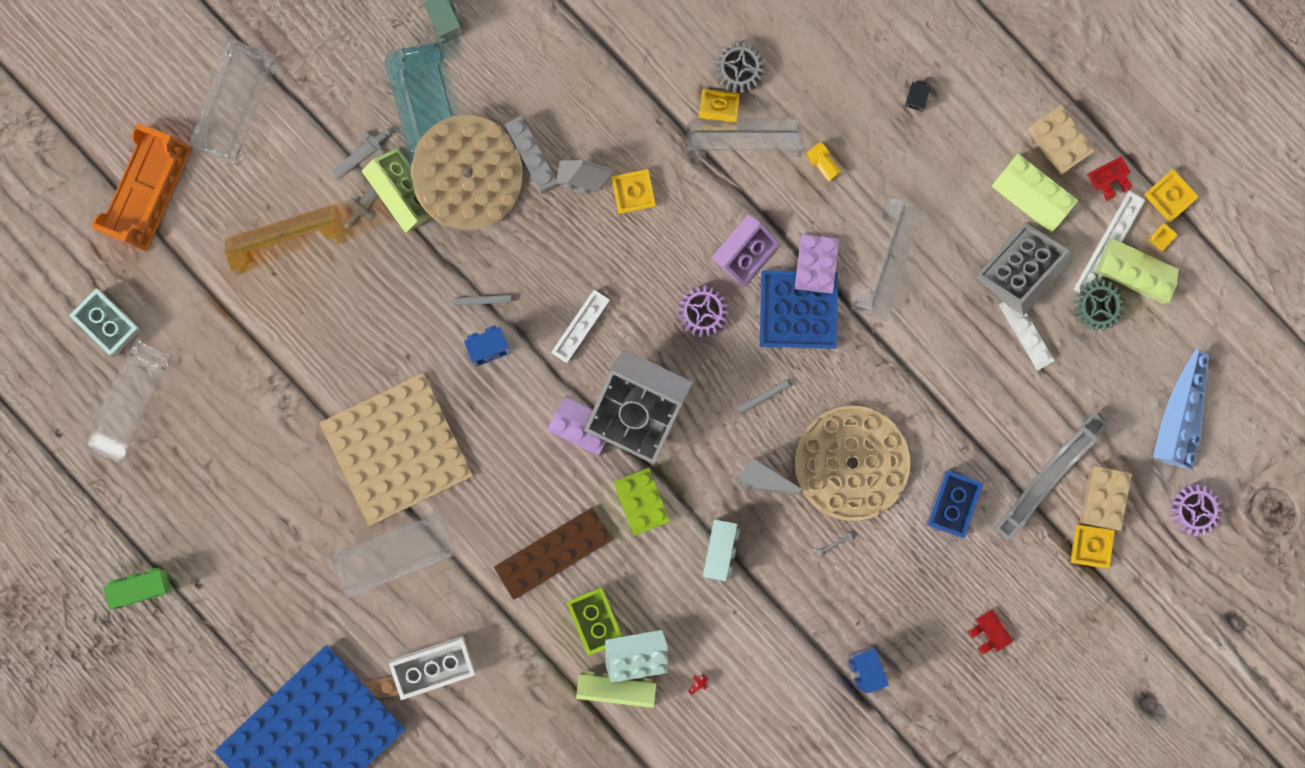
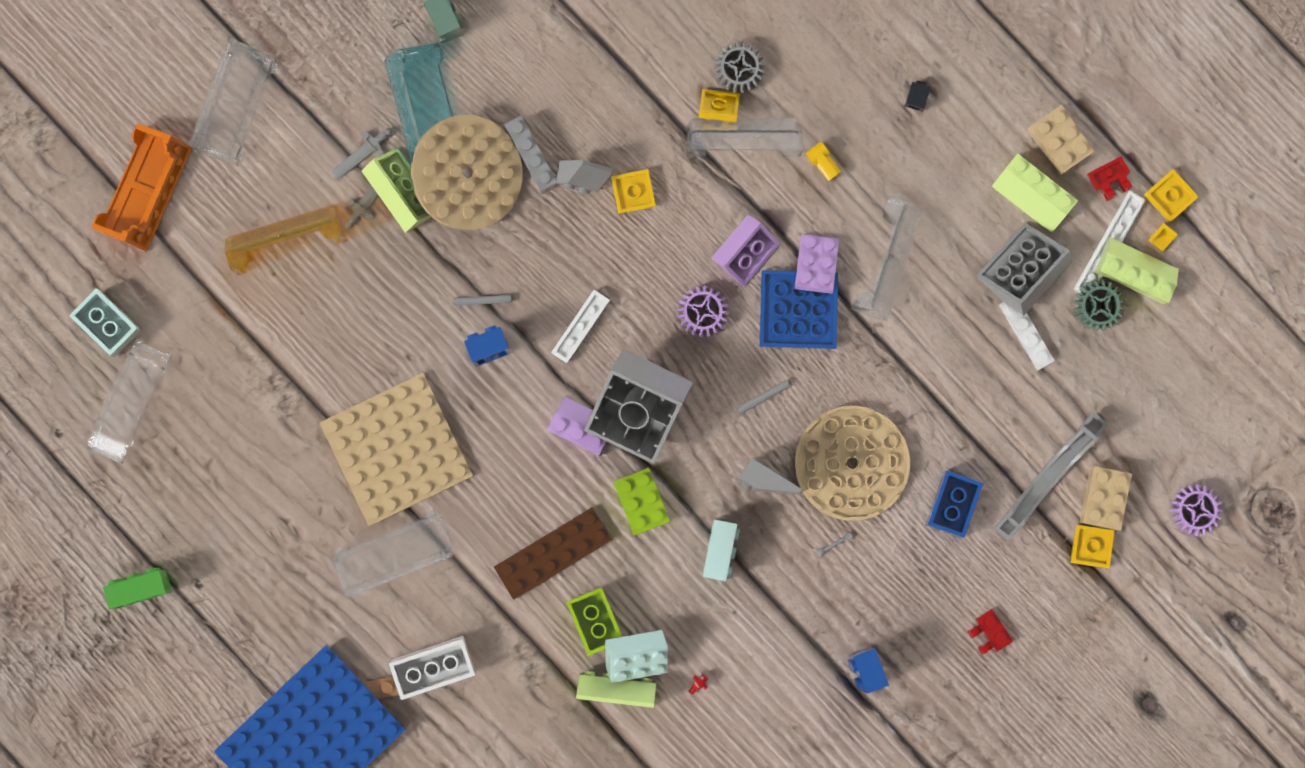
light blue wedge [1153,349,1209,470] -> none

